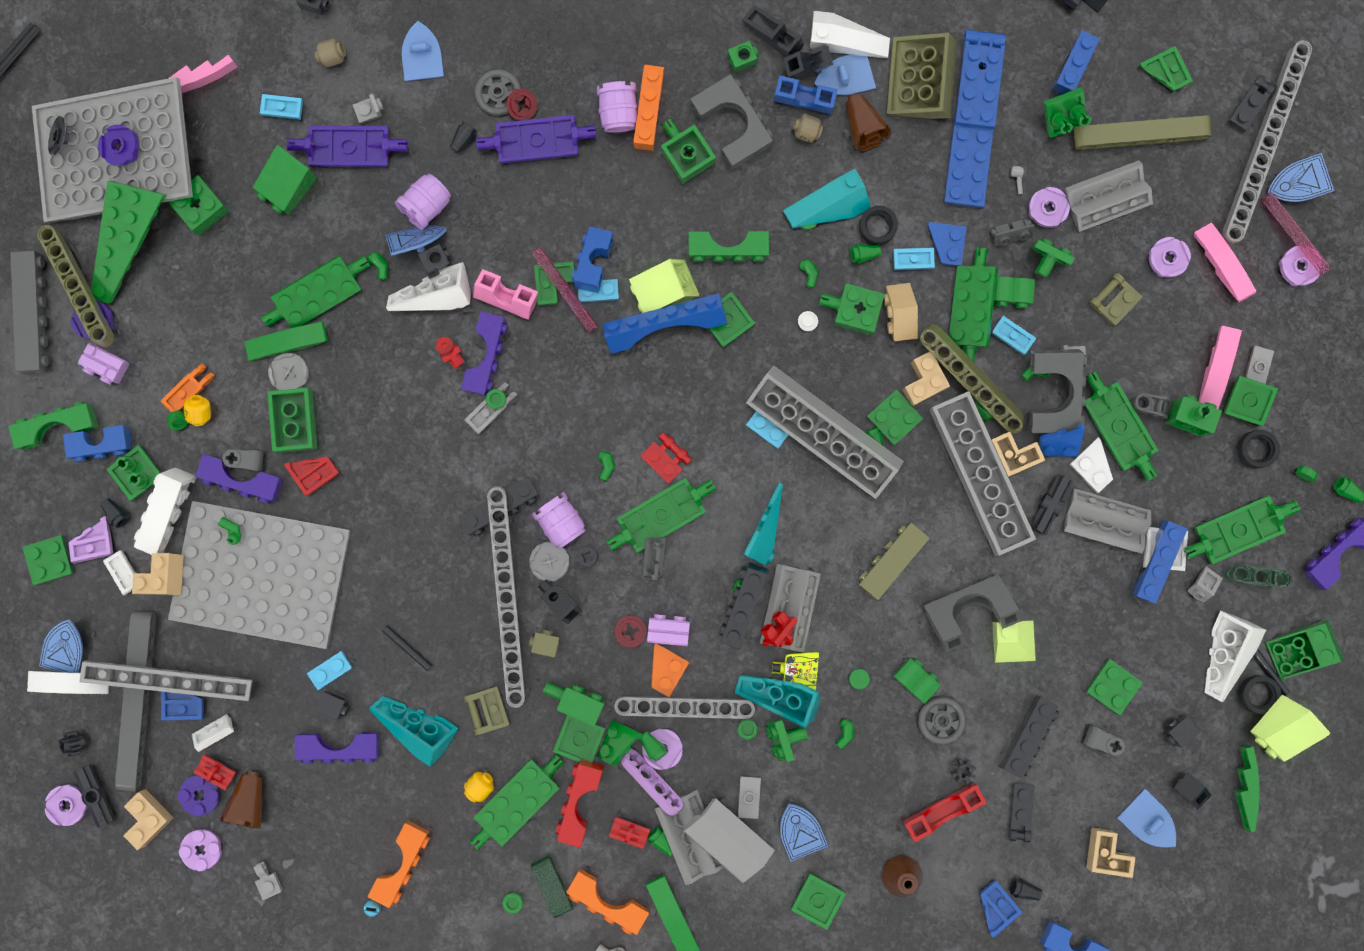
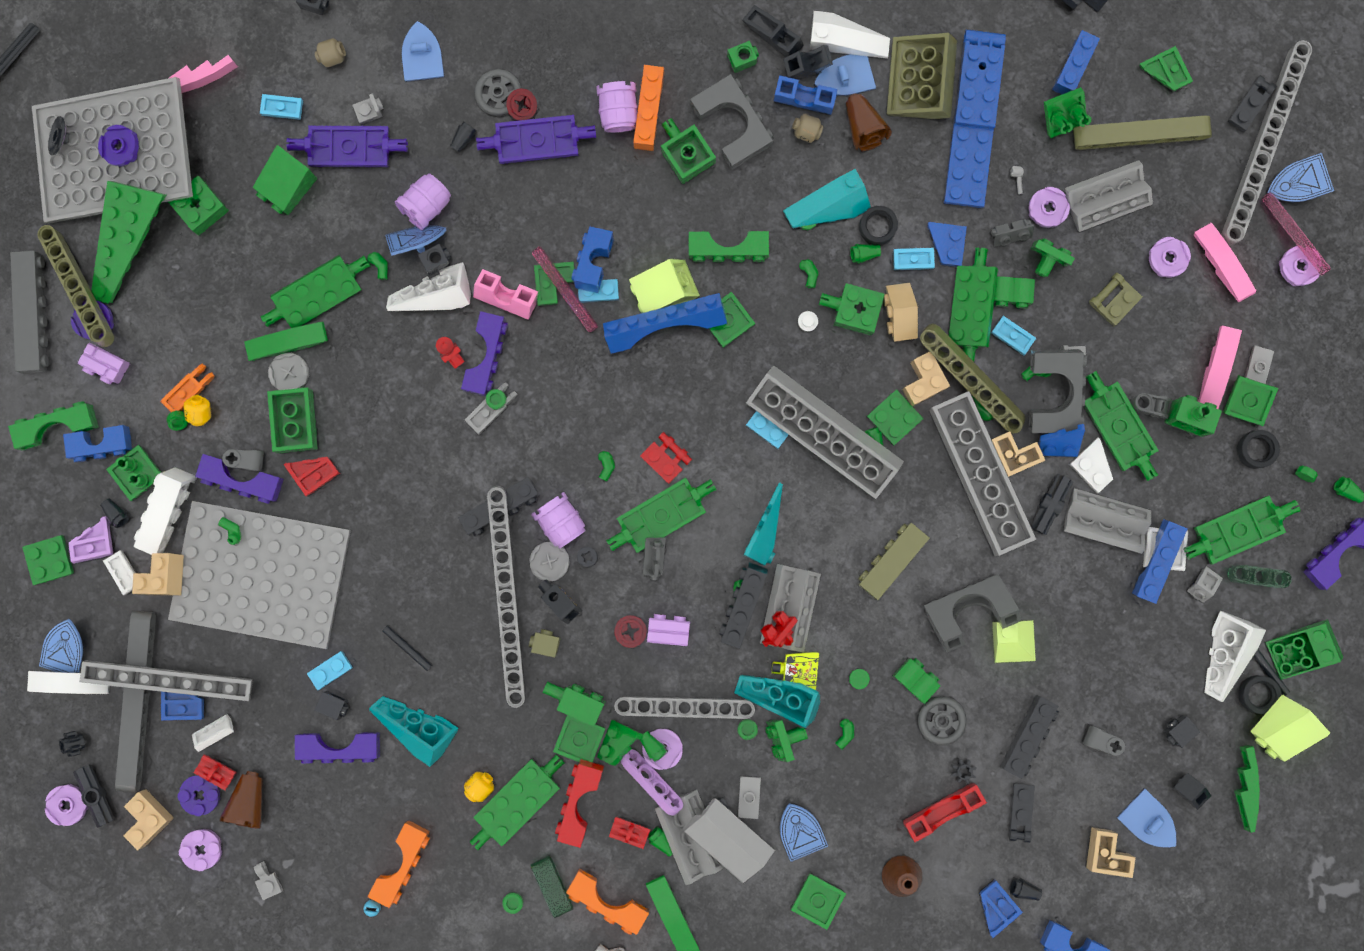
olive plate [463,686,510,736] -> none
orange wing [652,643,689,697] -> none
green plate [1085,659,1143,716] -> none

